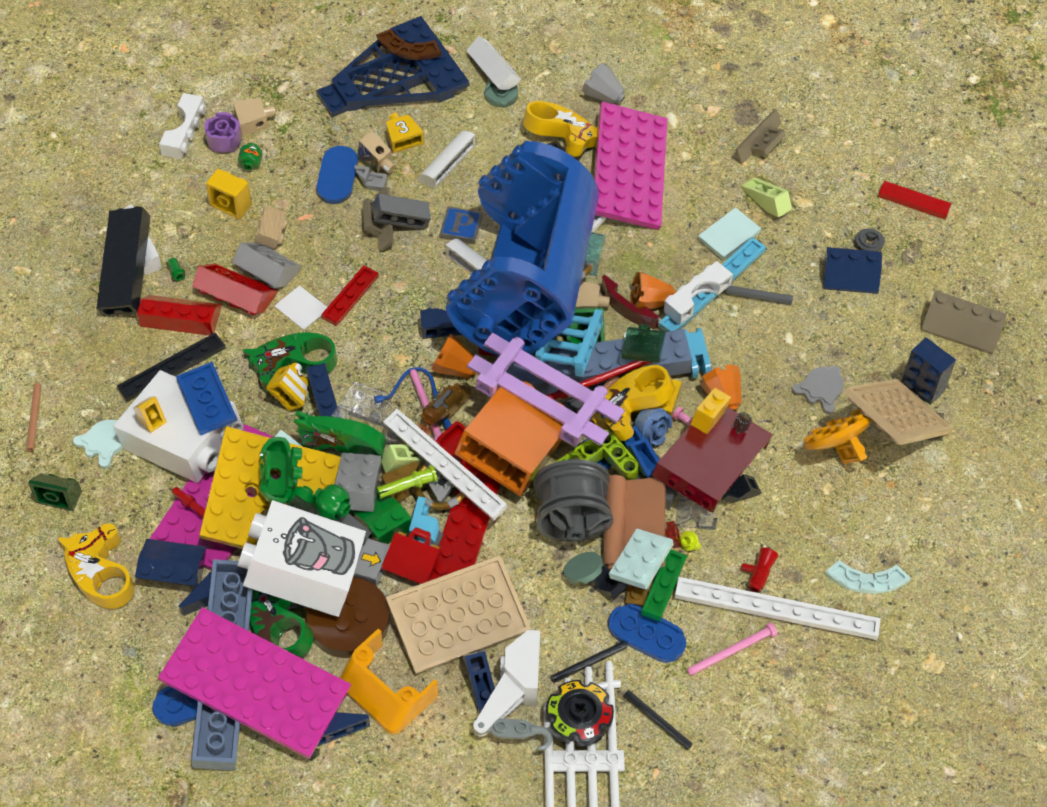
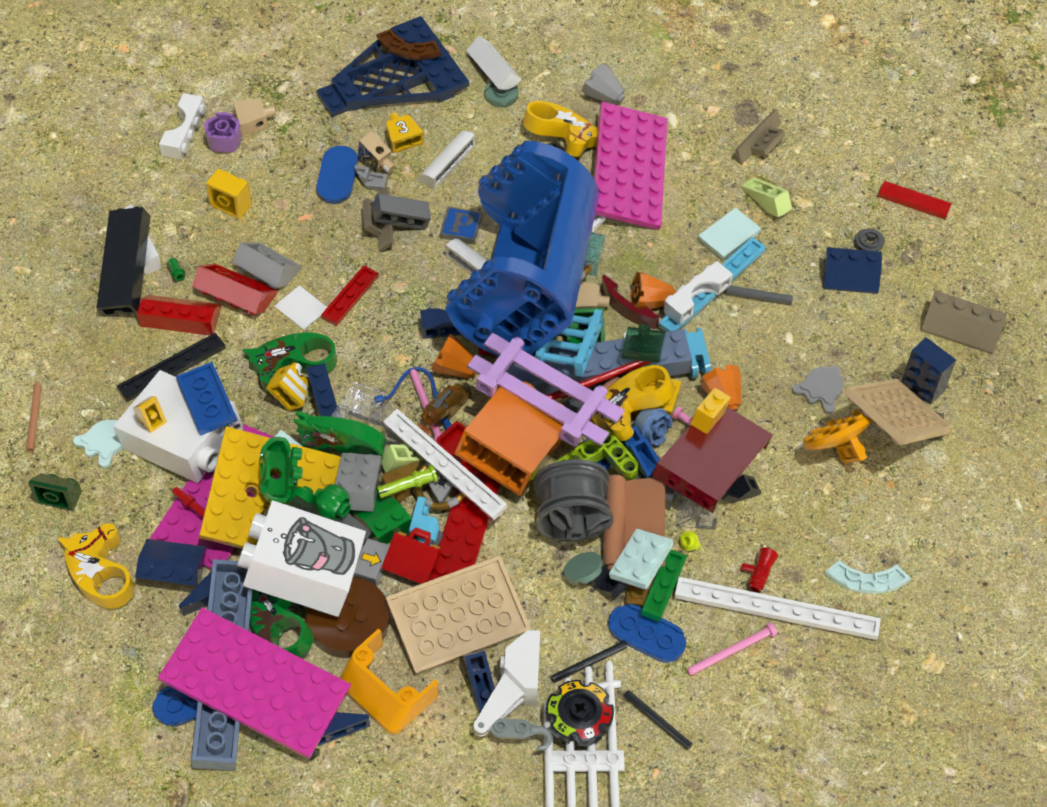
green head [238,143,263,170] -> none
tan brick [254,205,287,249] -> none
clear red tile [665,521,681,548] -> none
clear smoke hose [733,412,752,434] -> none

